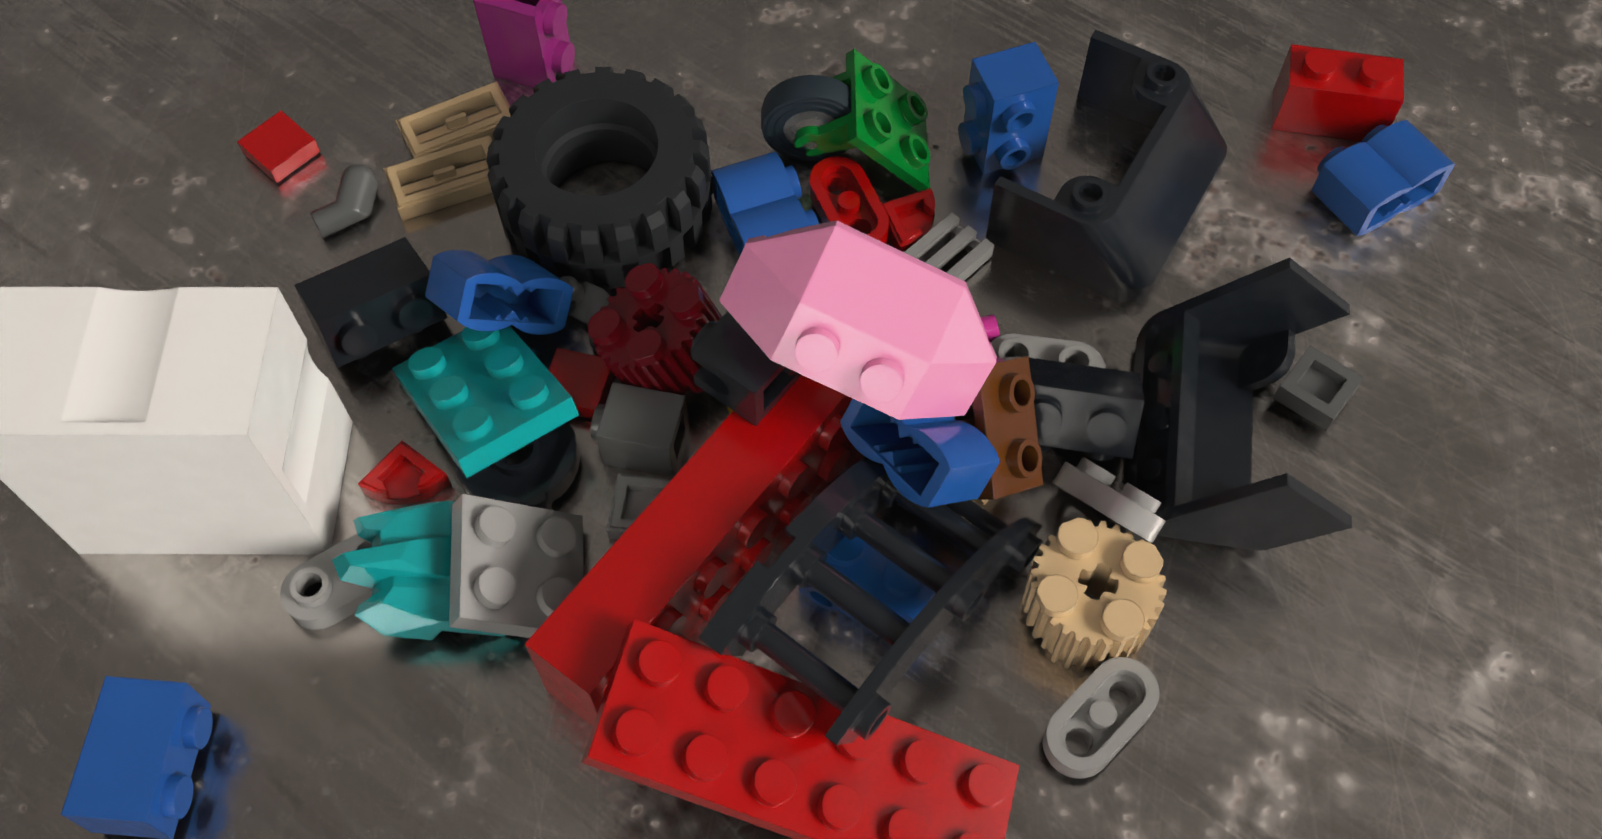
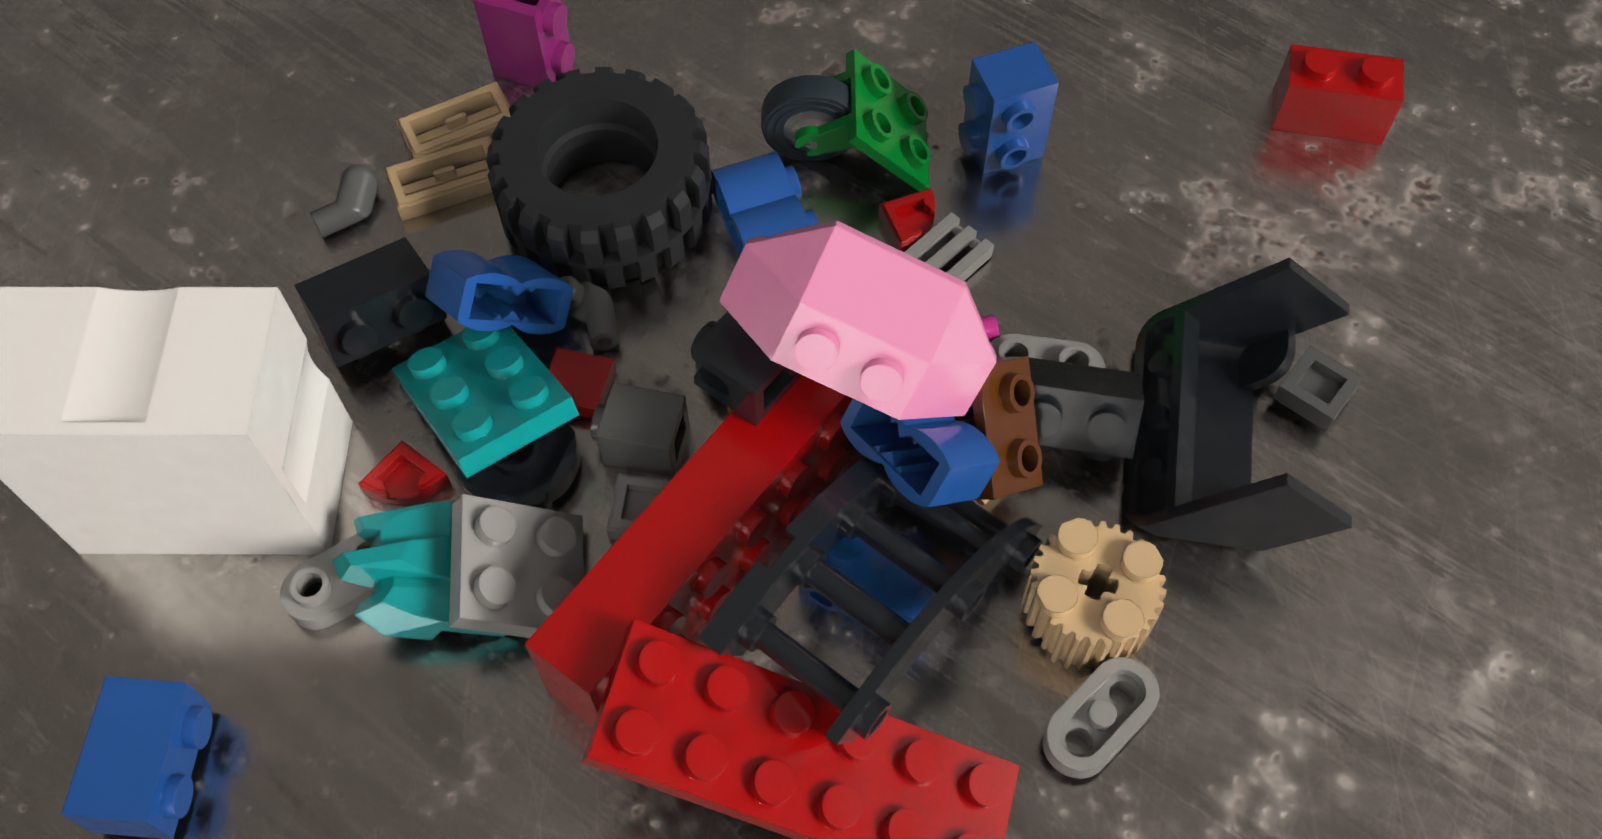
red tile [237,111,320,183] -> none
dark red brick [588,263,722,396] -> none
red plate [809,156,889,244] -> none
black windscreen [986,30,1227,302] -> none
light grey plate [1052,457,1166,543] -> none
blue brick [1311,120,1455,236] -> none

